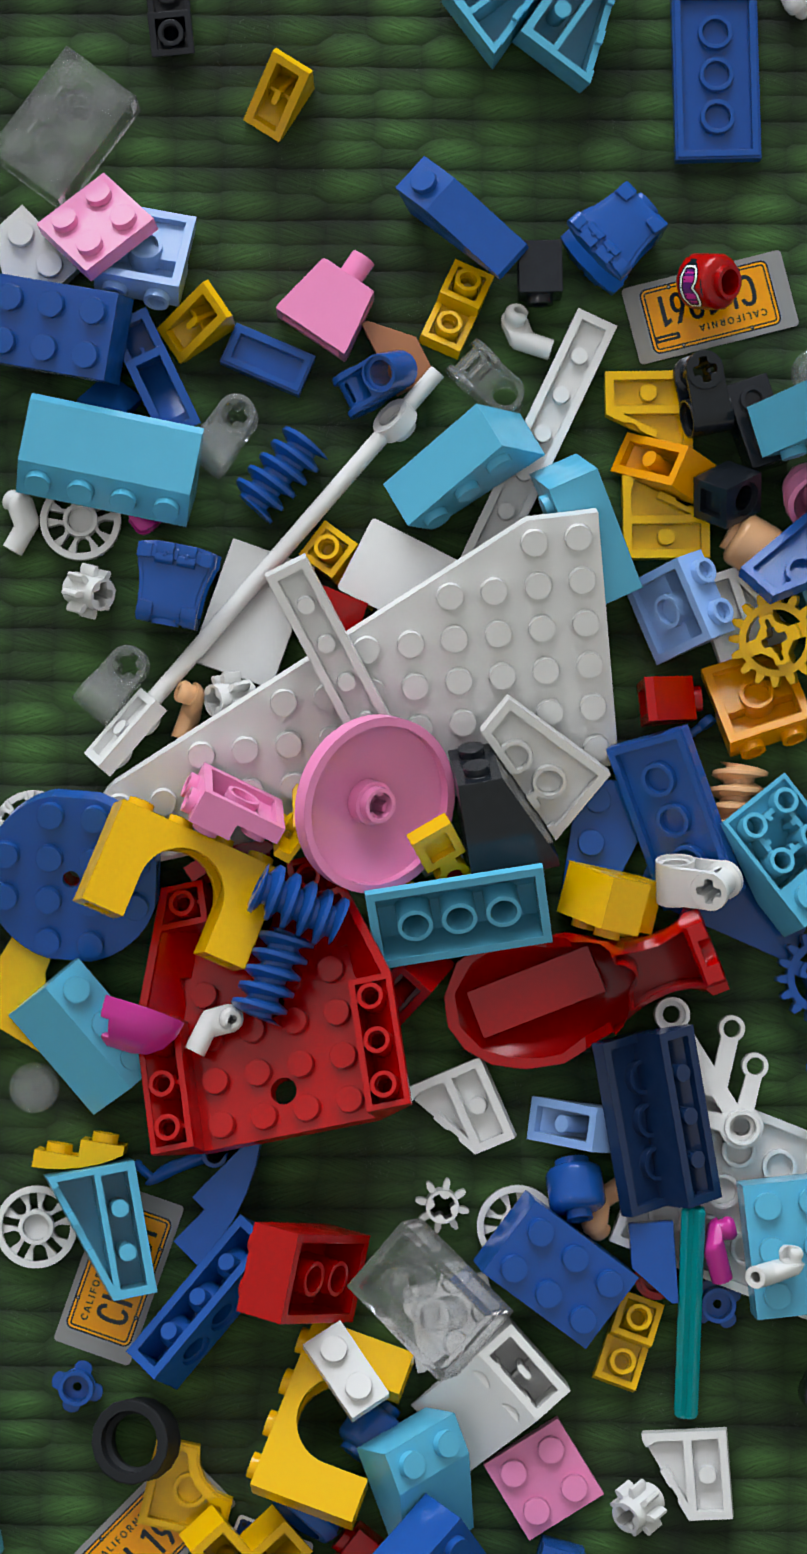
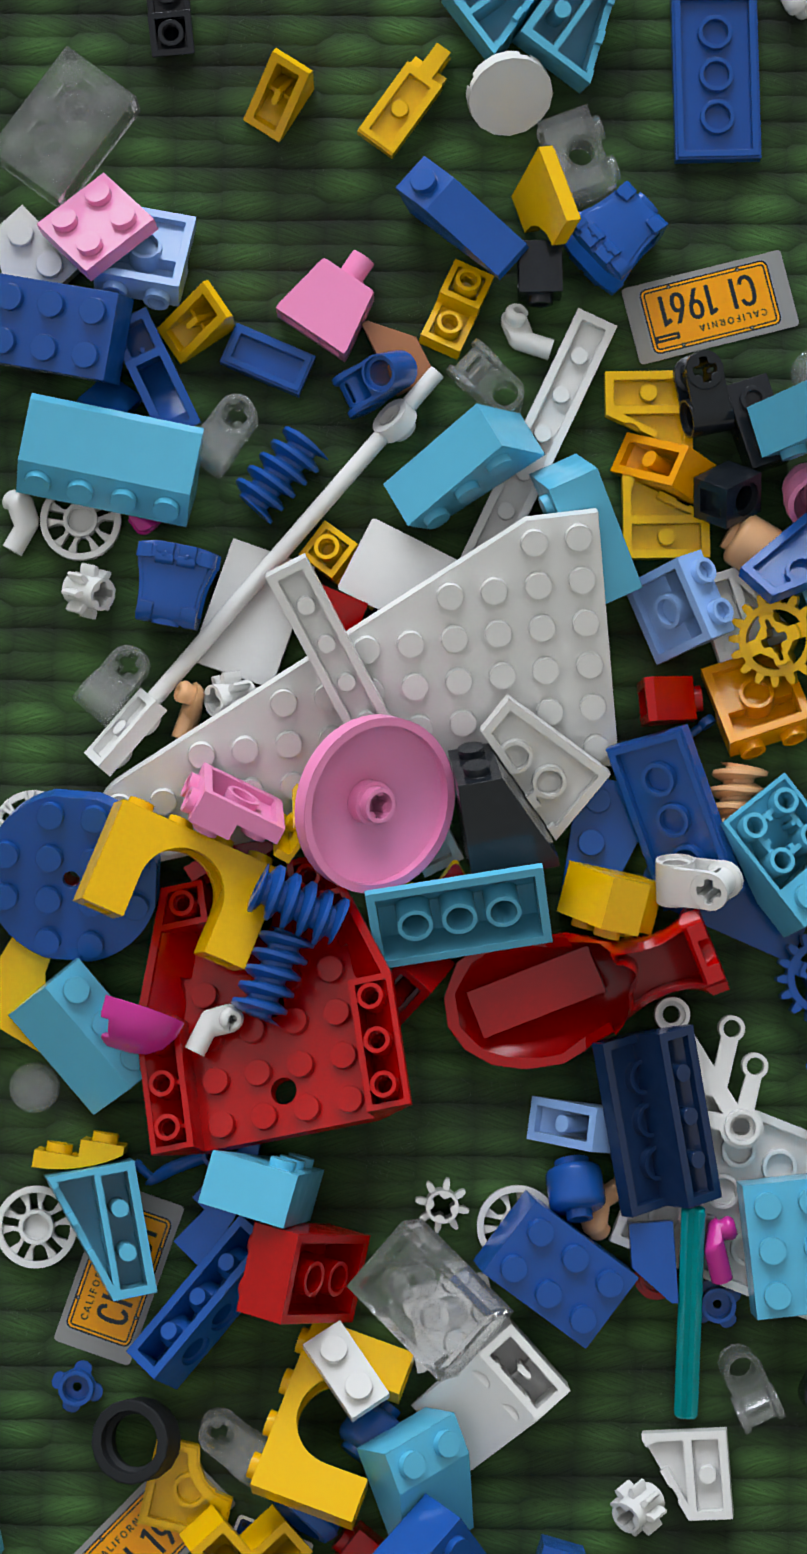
yellow plate [406,813,470,879] -> none
white wing [410,1057,517,1155] -> none
bright pink plate [483,1416,604,1541] -> none
yellow slope [591,1292,665,1393] -> none
red head [676,253,742,310] -> none
white arm [745,1245,805,1289] -> none
none -> medium azure wedge [198,1150,324,1229]
none -> clear piece [198,1407,268,1488]
none -> yellow hinge [357,43,451,159]
none -> white tile [466,51,553,136]
none -> yellow tile [511,145,581,246]
none -> clear brick [536,104,621,209]
none -> clear piece [718,1343,786,1435]

